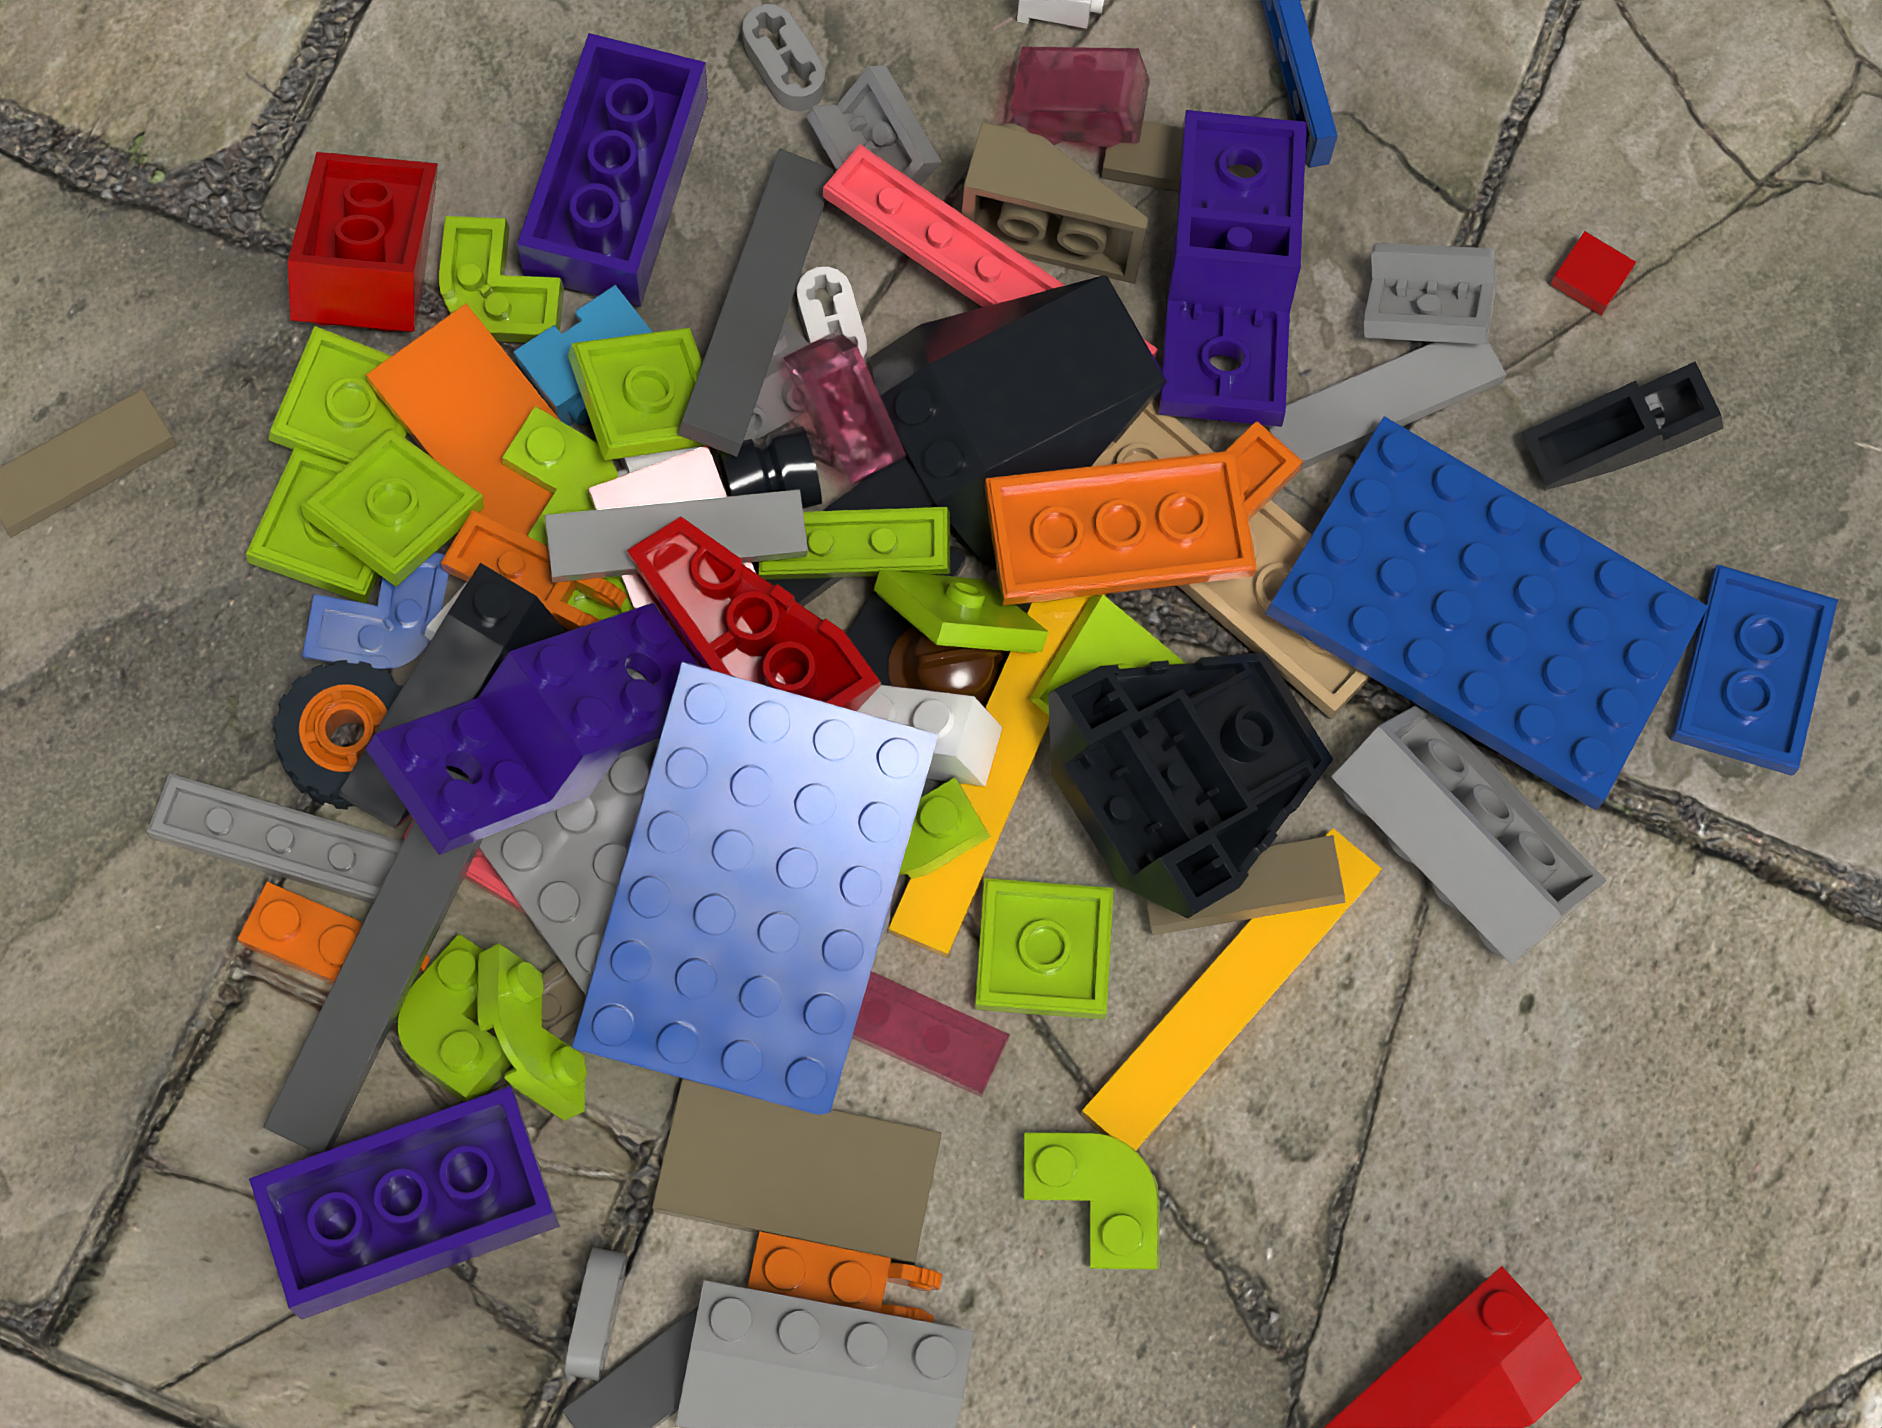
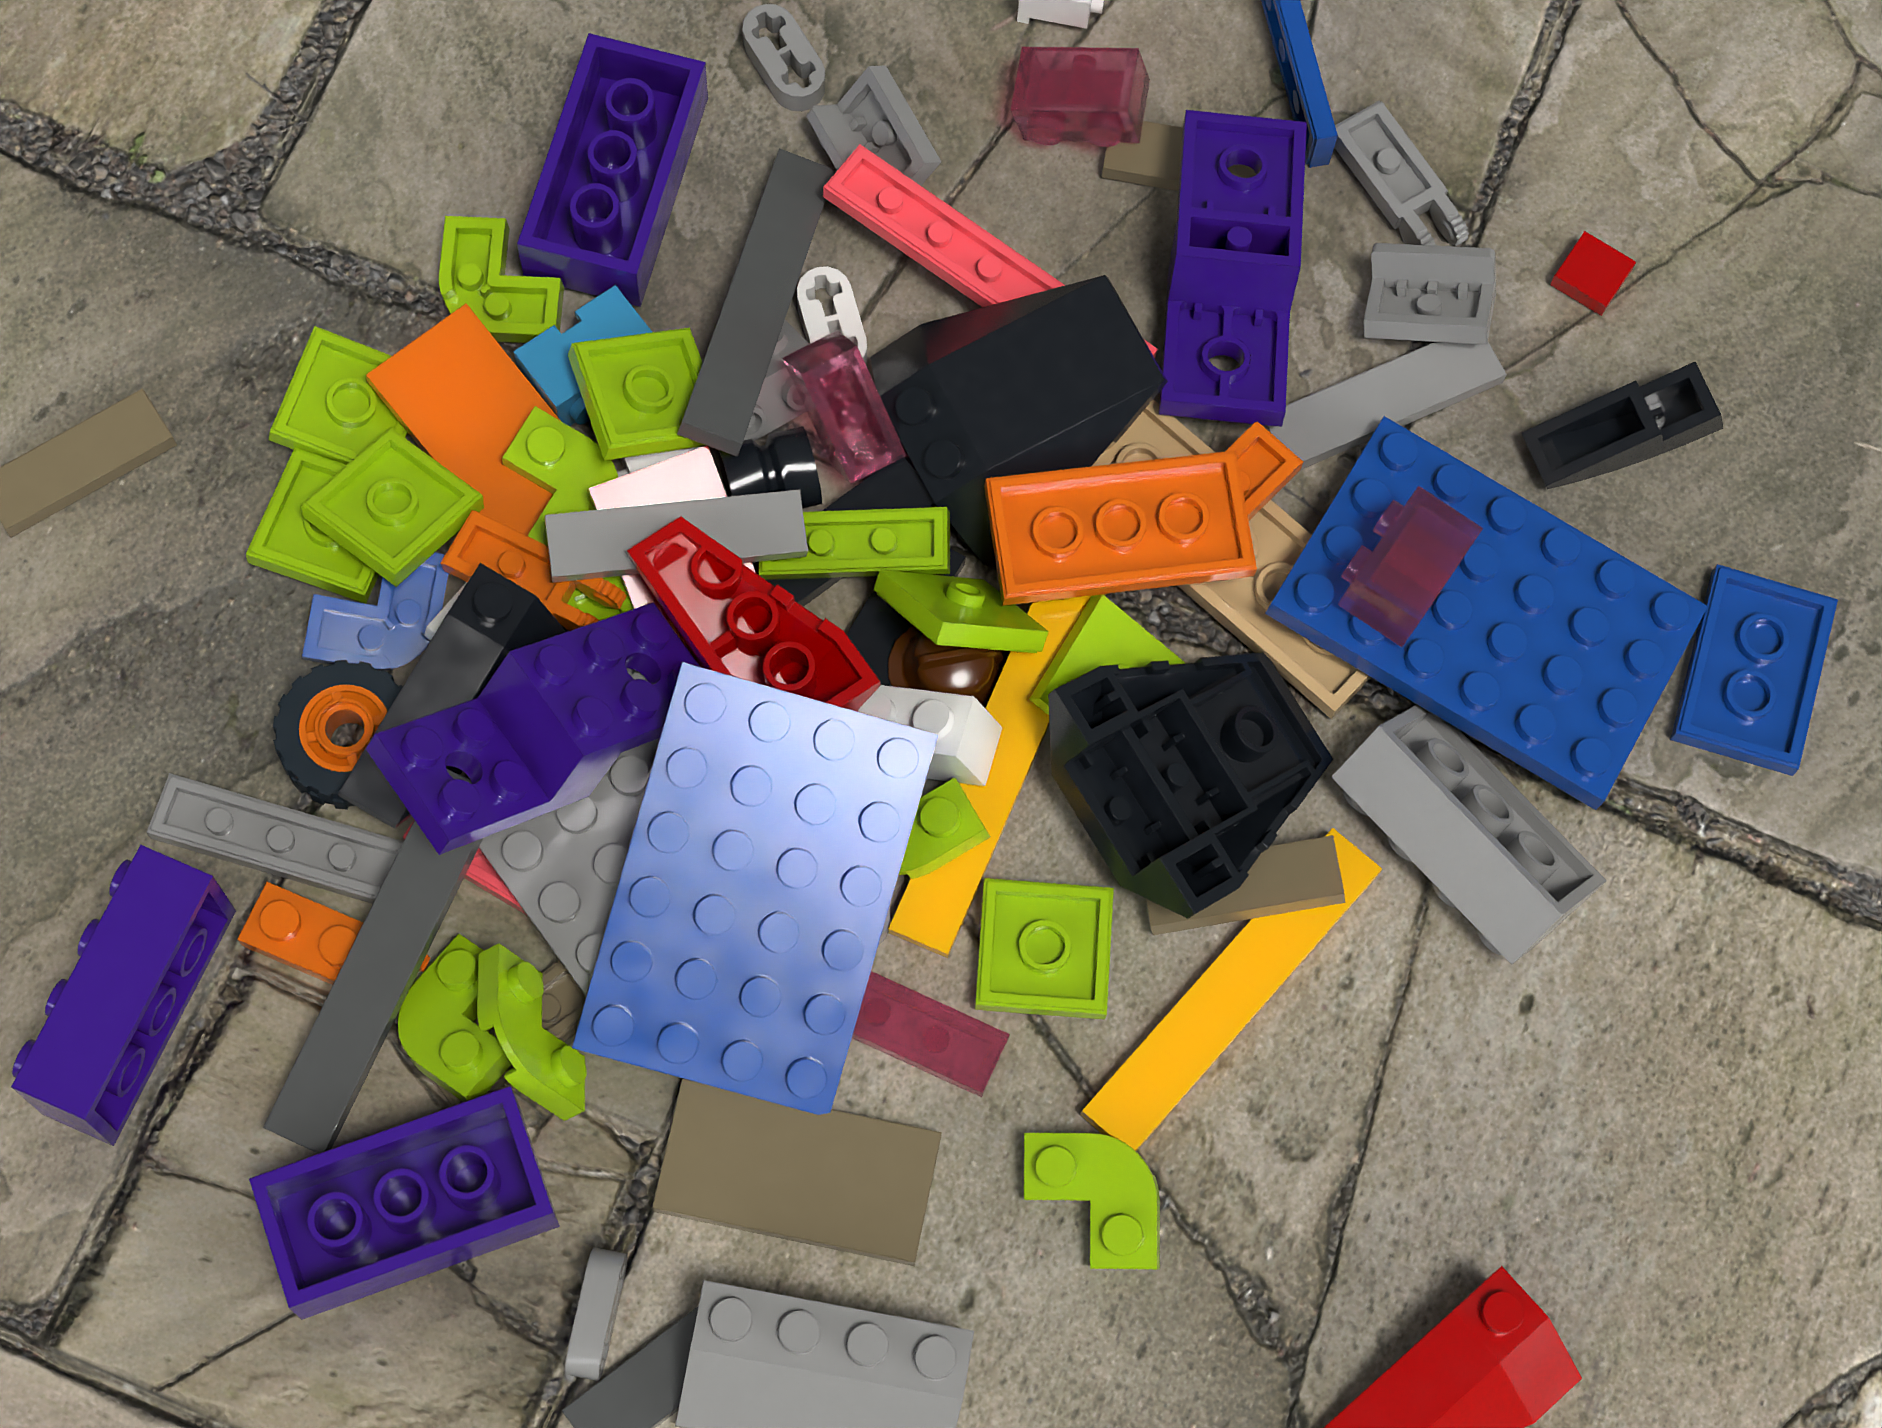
red slope [288,152,438,332] -> none
orange hinge [747,1231,943,1323] -> none
dark tan slope [962,122,1149,284] -> none
none -> dark purple brick [11,844,236,1146]
none -> light grey hinge [1334,100,1469,246]
none -> clear pink brick [1338,486,1483,647]

